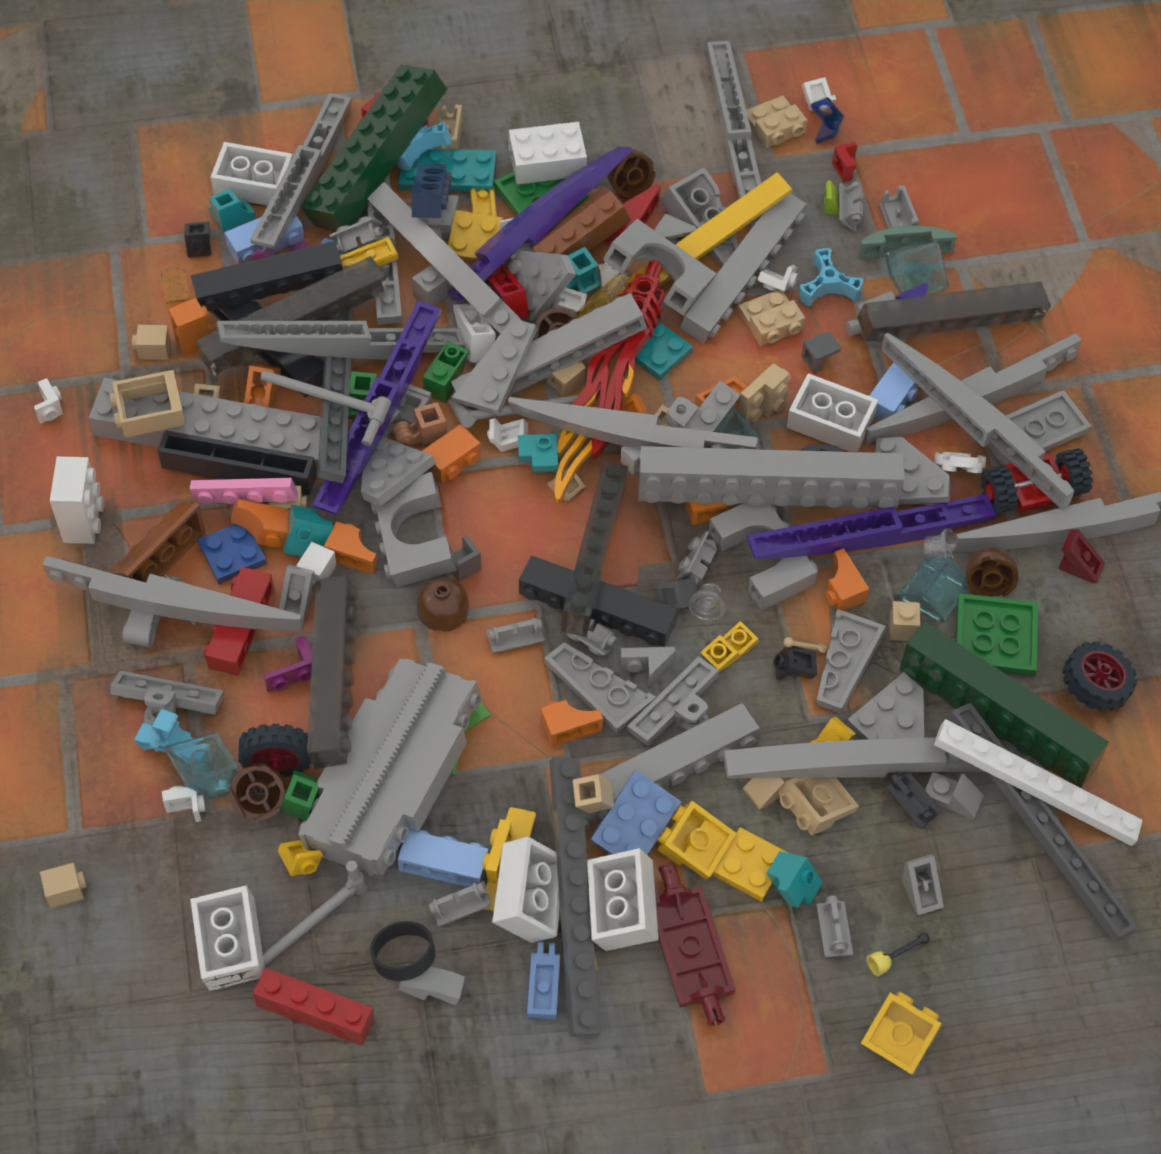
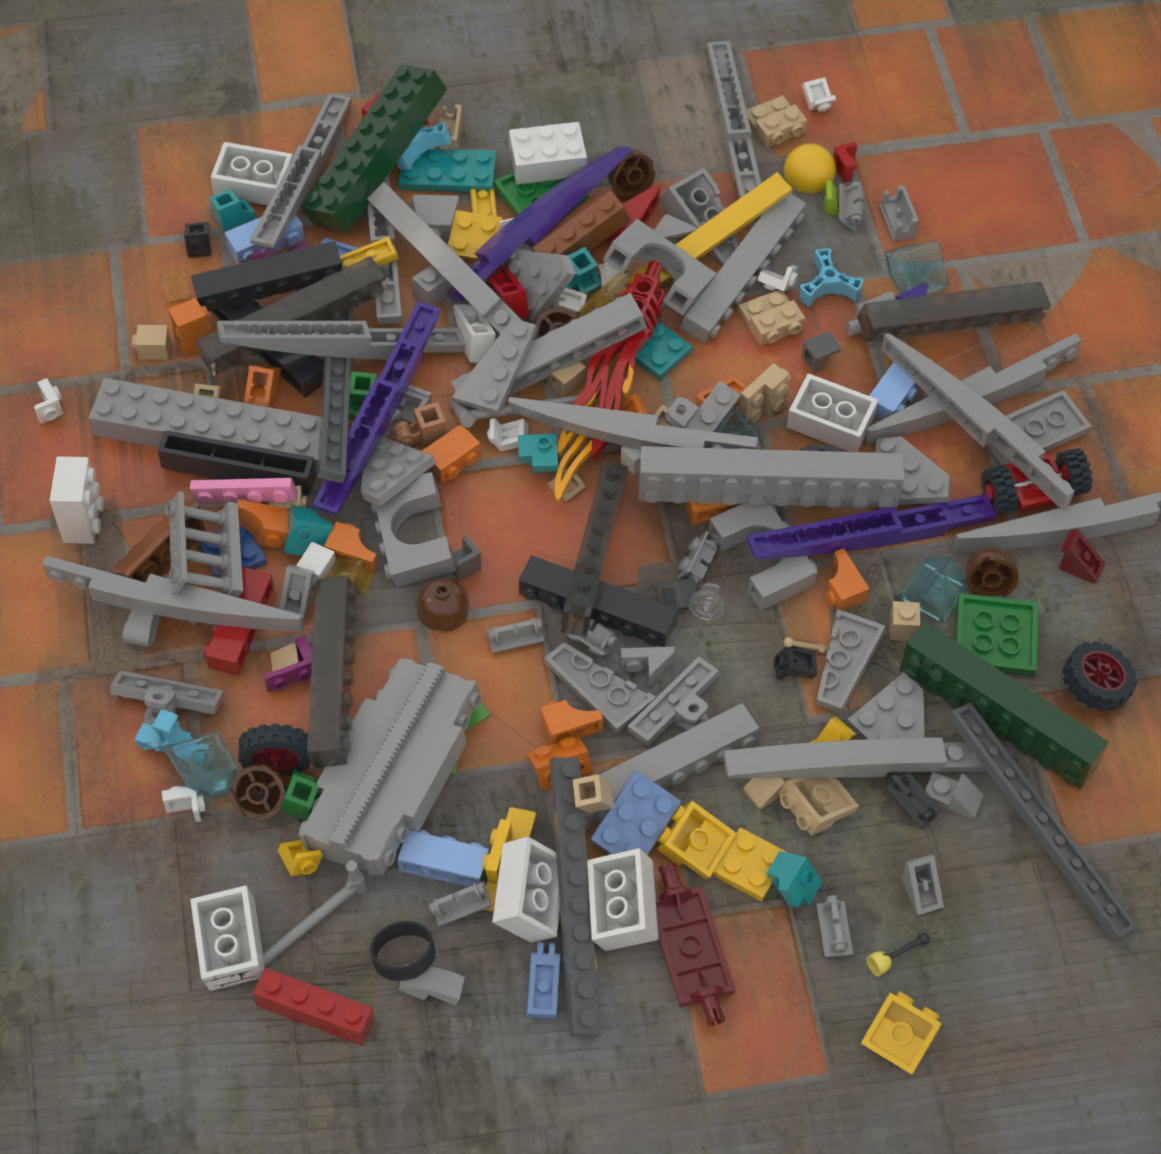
tan brick [40,862,87,908] -> none
tan window [110,370,186,438] -> none
light grey bar [261,370,391,446] -> none
light grey hinge [330,216,383,254] -> none
dark blue brick [411,163,452,218] -> none
green slope [423,341,469,404] -> none
yellow slope [700,621,759,672] -> none
clear blue bracket [810,97,844,144] -> none
sand green slope [858,225,957,259] -> none
clear piece [924,528,956,565] -> none
white plate [934,452,986,473] -> none
white plate [934,719,1142,846] -> none
none -> light grey fence [166,491,243,597]
none -> tan slope [270,643,299,672]
none -> clear yellow bracket [326,558,373,595]
none -> orange bracket [527,735,593,791]
none -> yellow piece [783,143,836,194]

